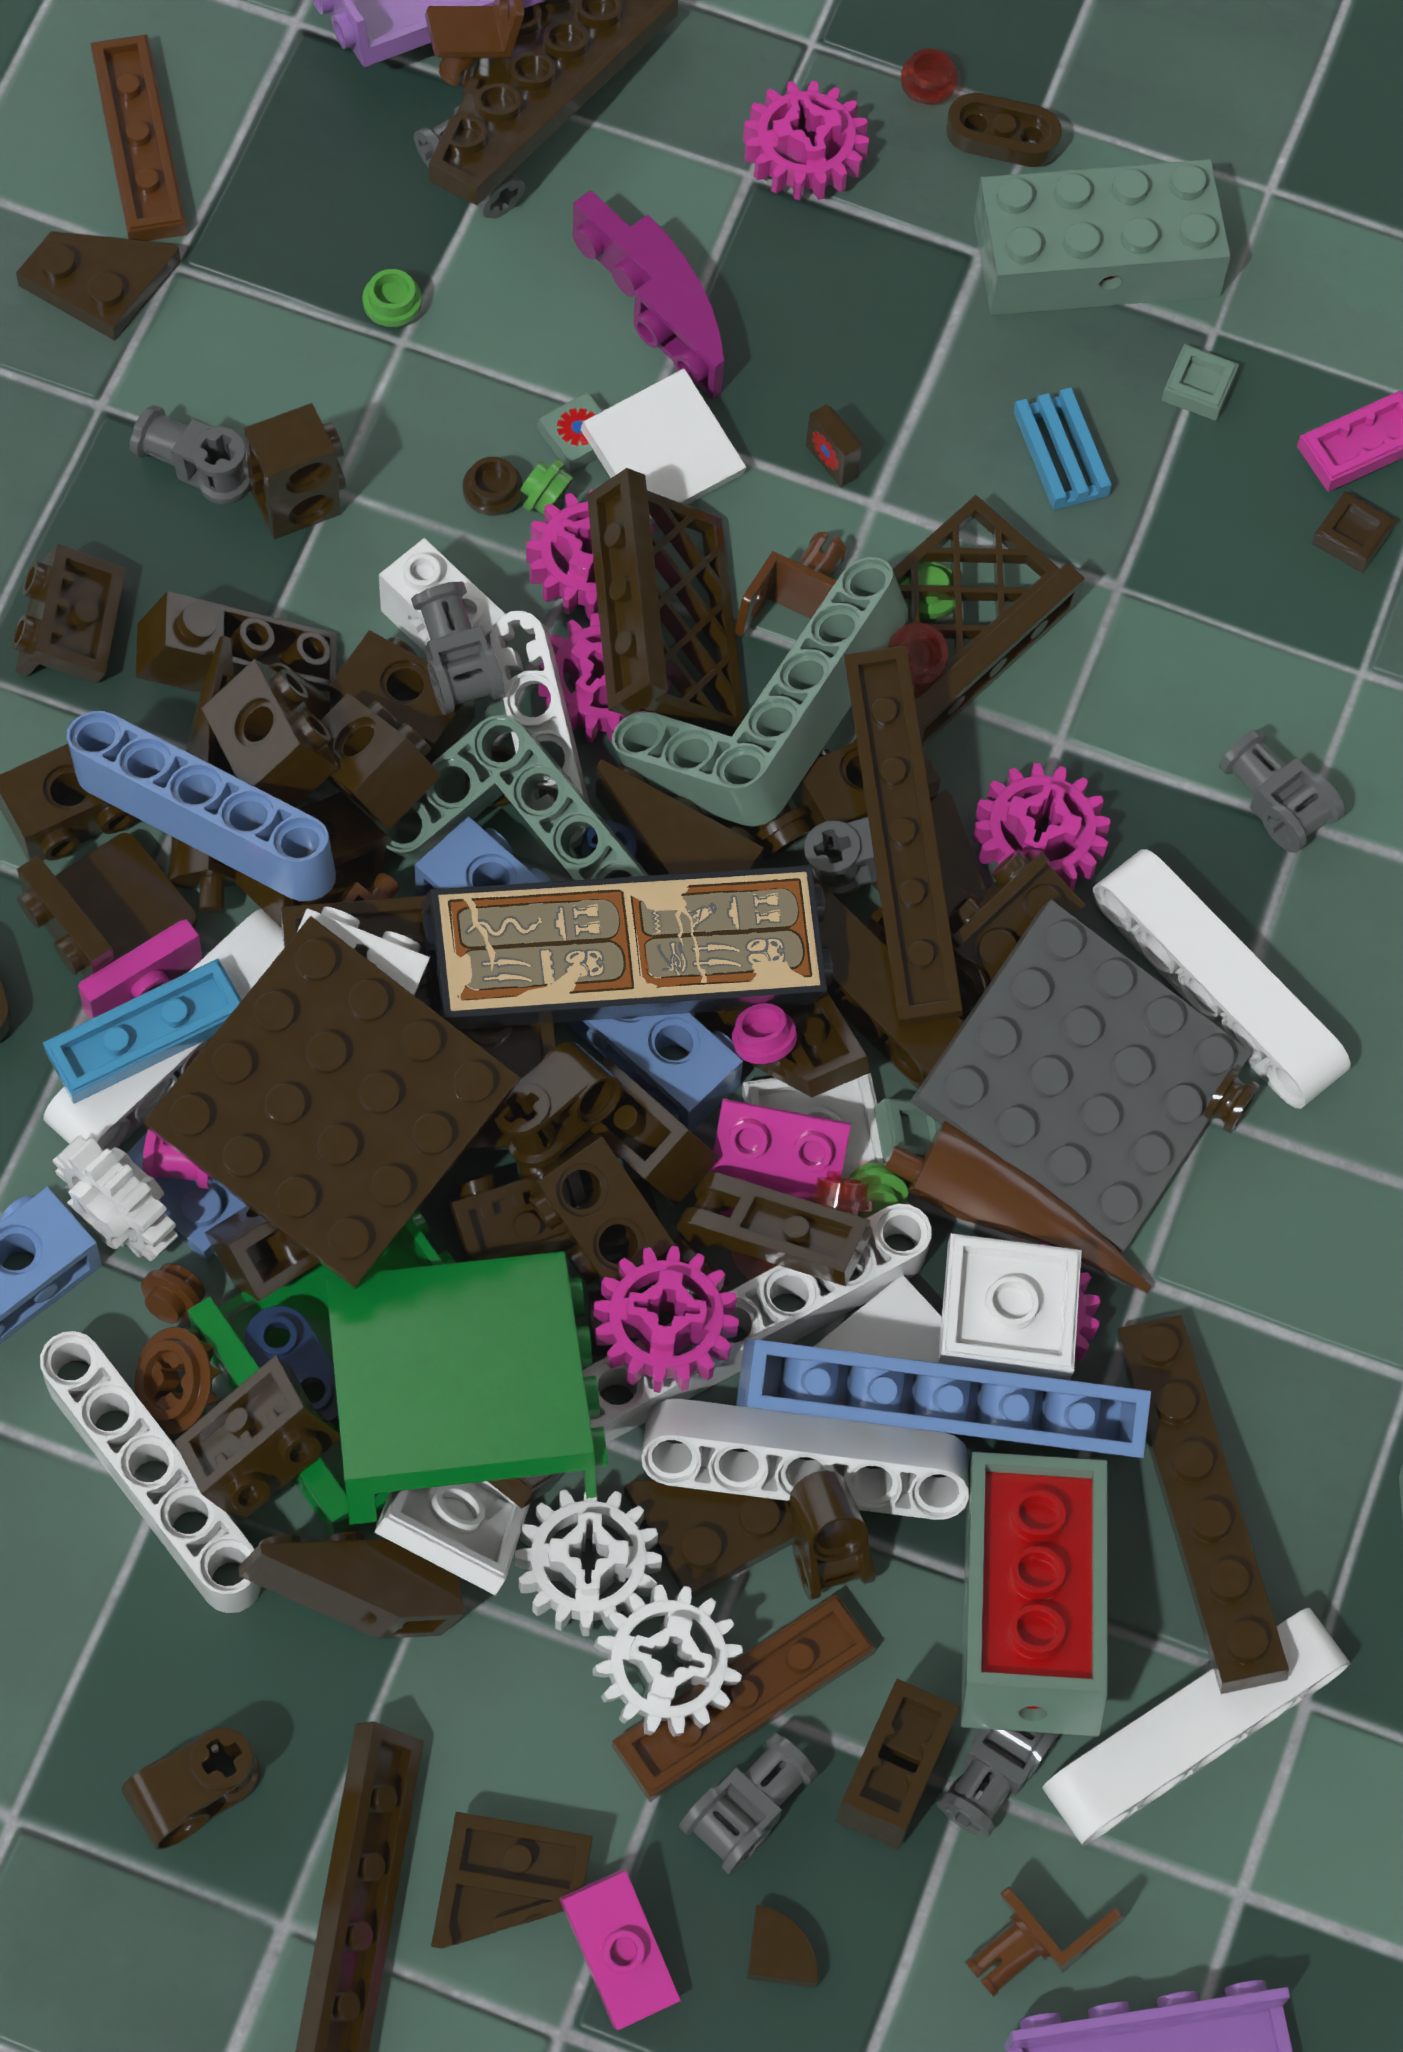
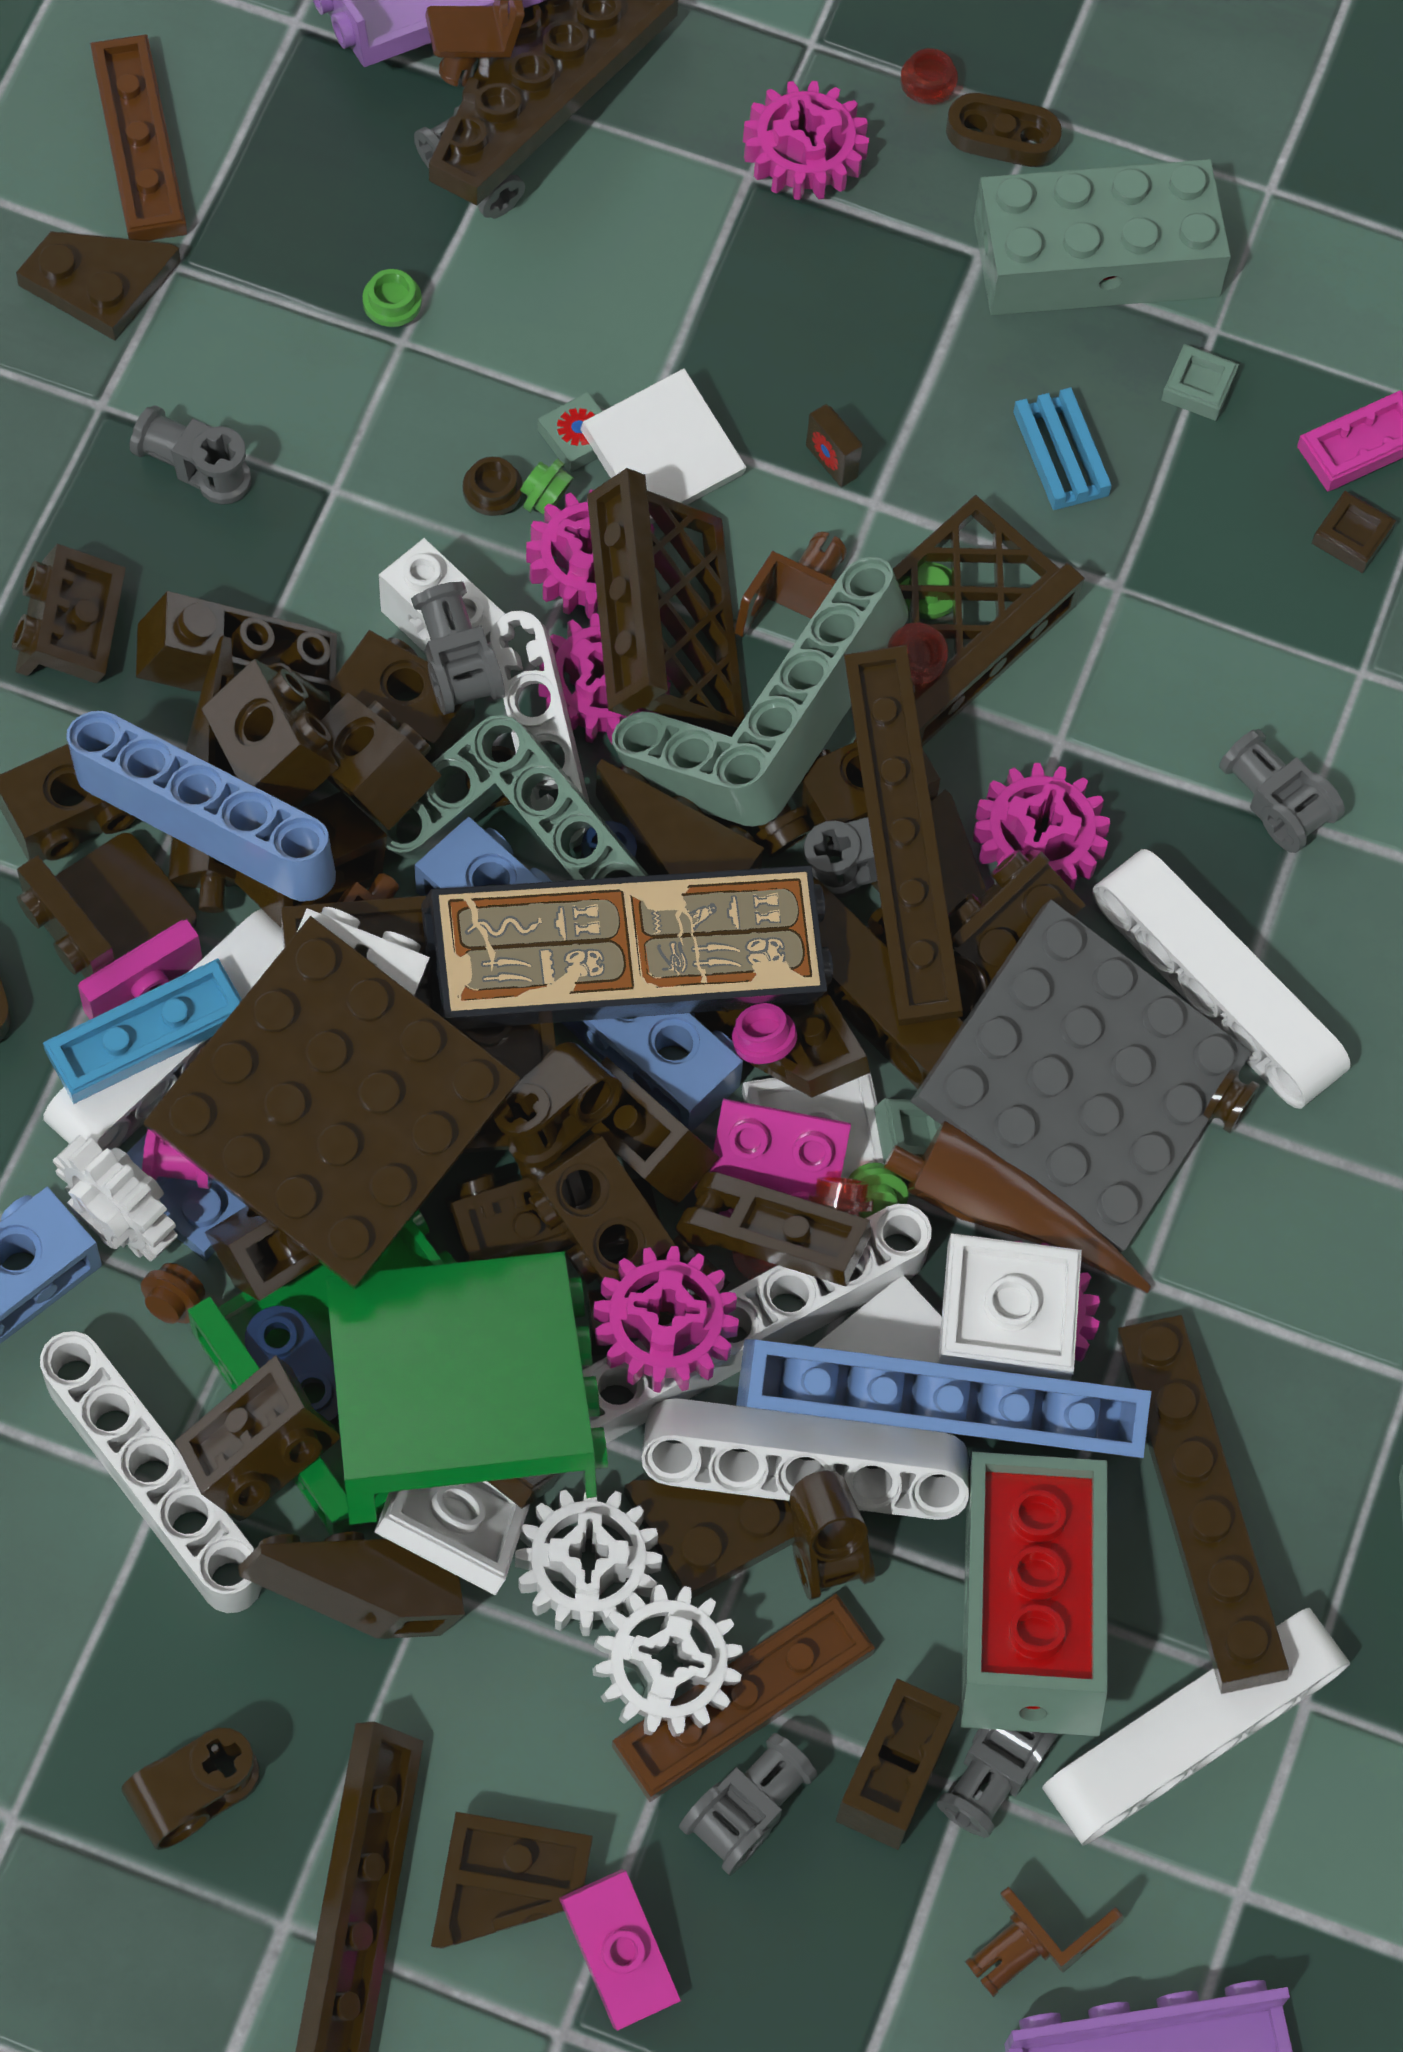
reddish brown gear [134,1327,221,1434] -> none
dark brown brick [244,403,346,540] -> none
magenta slope [572,190,724,399] -> none
dark brown tile [747,1905,818,1988] -> none

